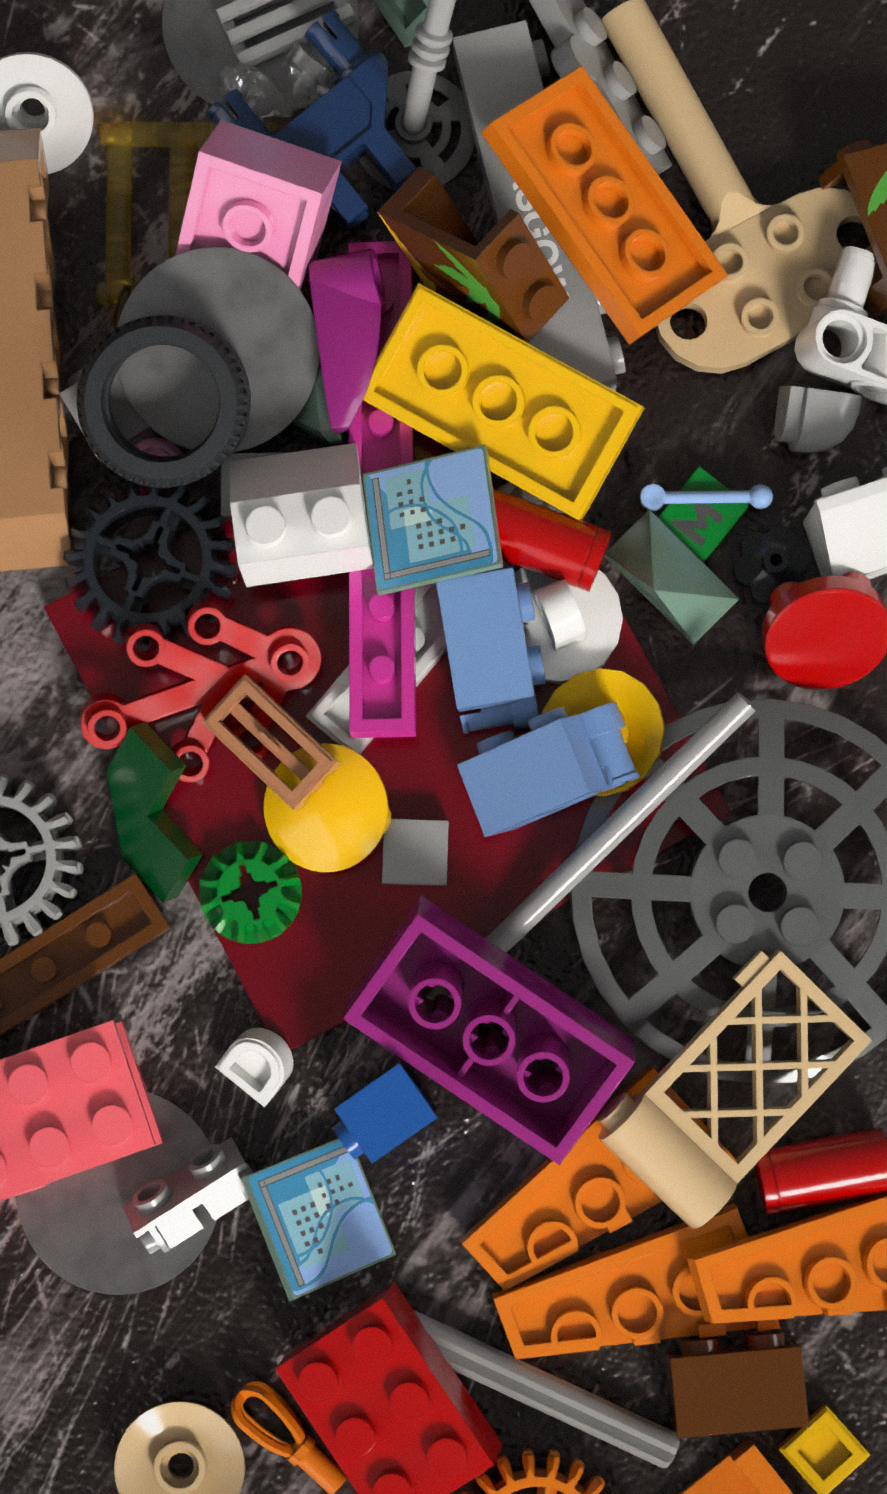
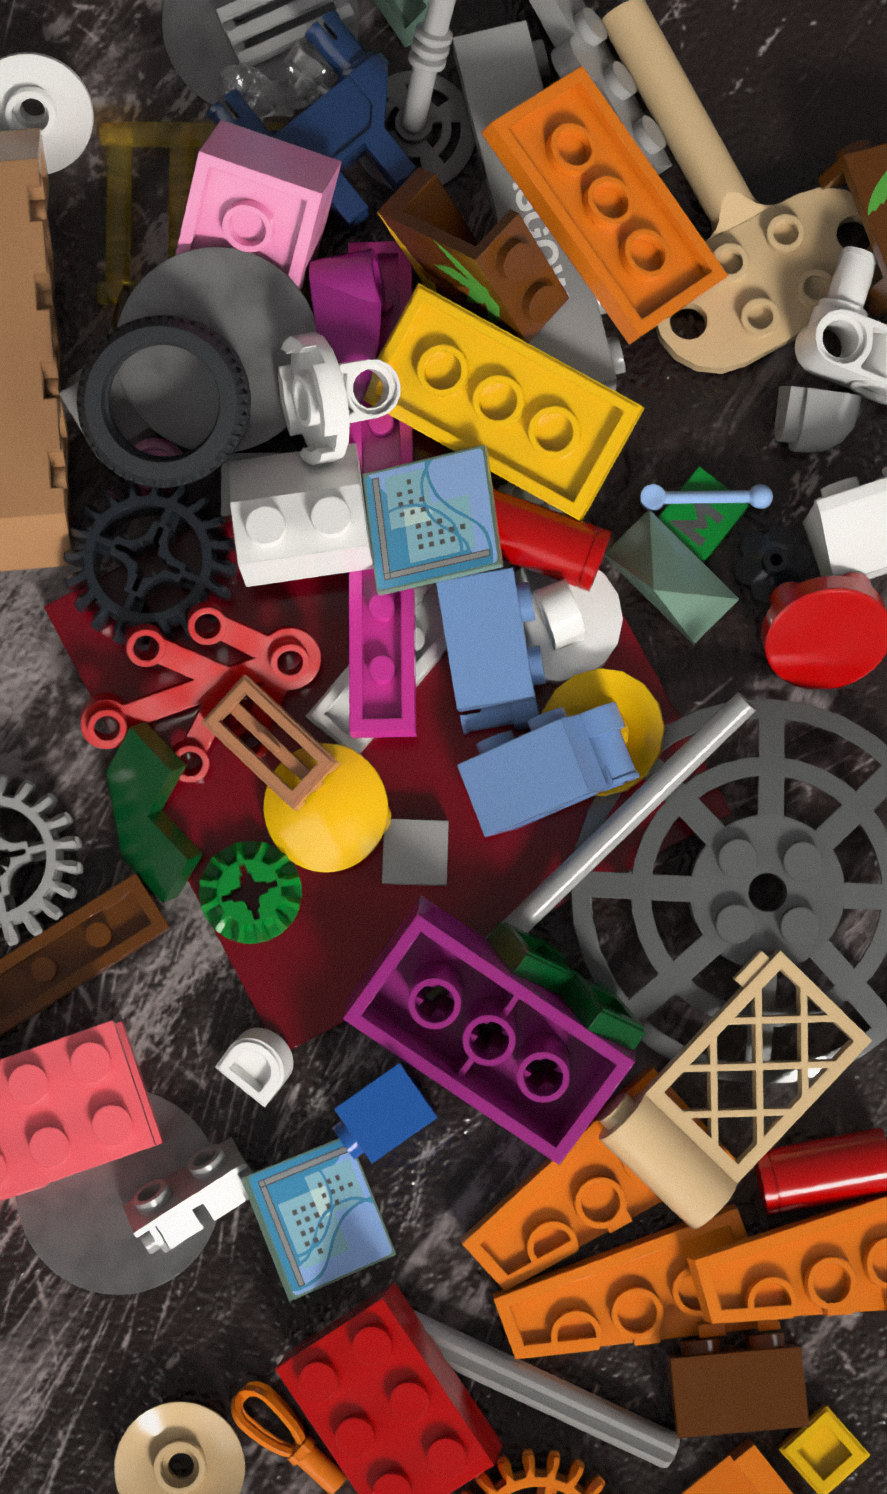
none -> white tile [278,332,400,466]
none -> dark green tile [486,922,646,1051]

